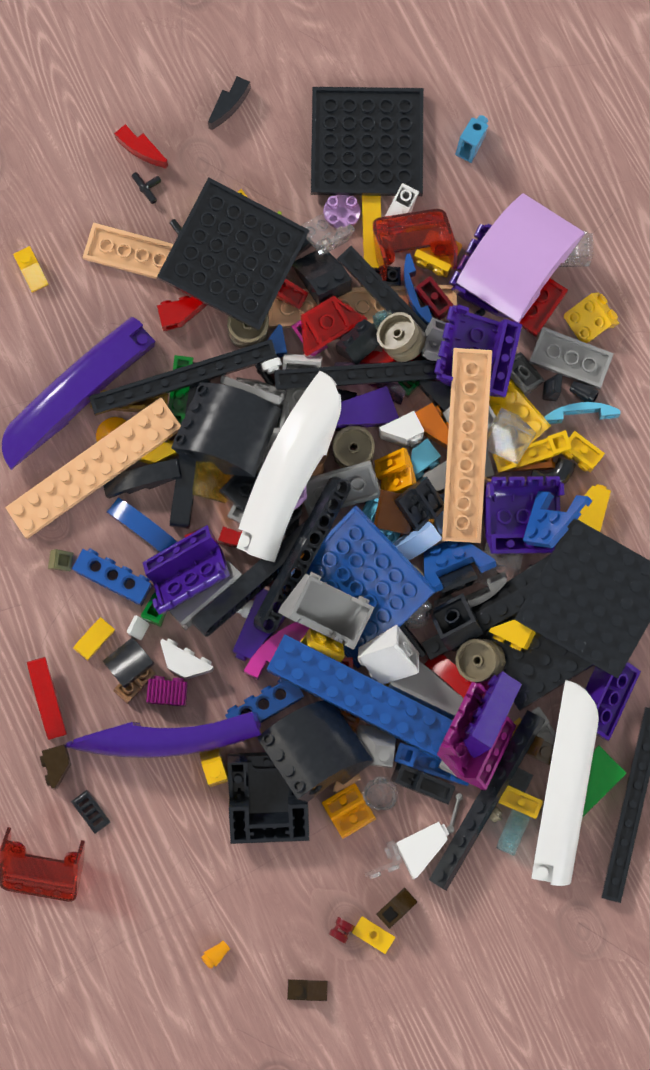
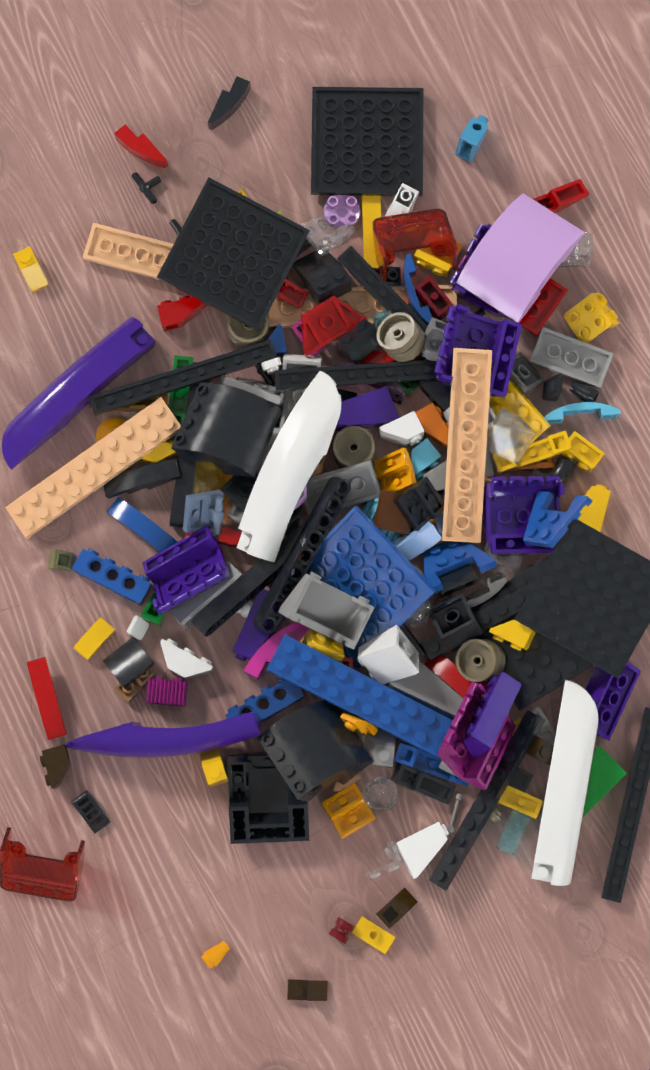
none -> sand blue plate [183,490,224,534]
none -> light orange slope [340,714,378,736]
none -> red slope [533,179,589,213]

